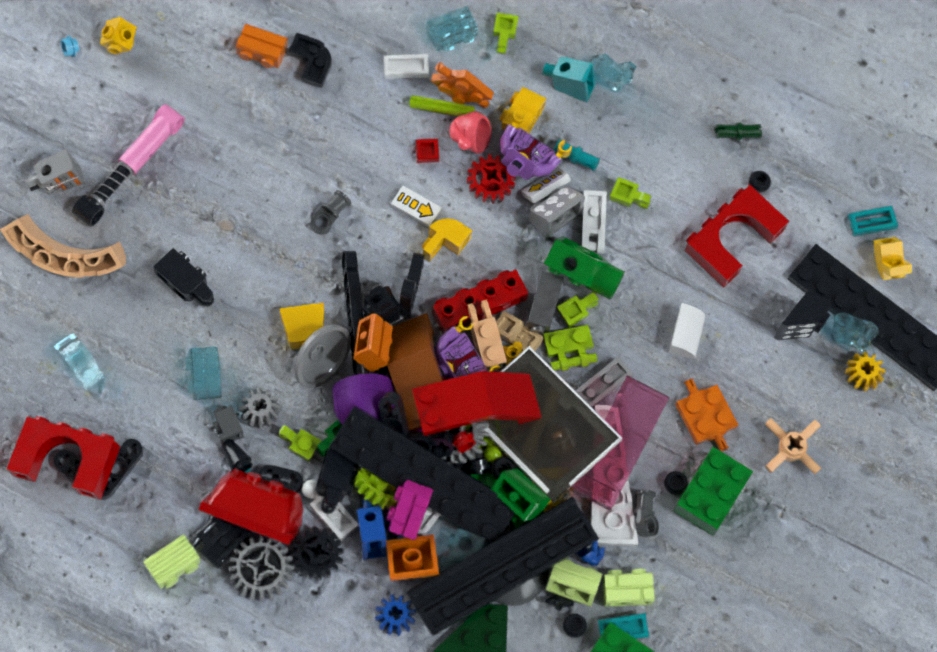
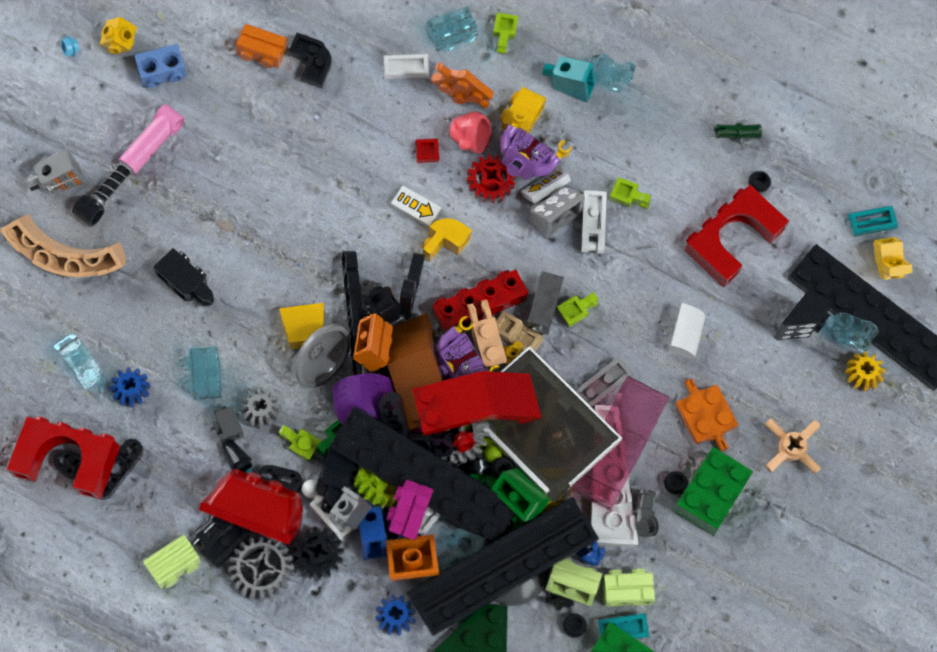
dark grey connector [311,190,351,235] -> none
lime axle [409,95,475,116] -> none
lime plate [543,325,597,372] -> none
green brick [544,236,625,300] -> none
teal pin [554,139,600,171] -> none
none -> blue gear [110,367,151,408]
none -> medium blue brick [134,44,187,88]
none -> dark grey brick [330,486,372,530]

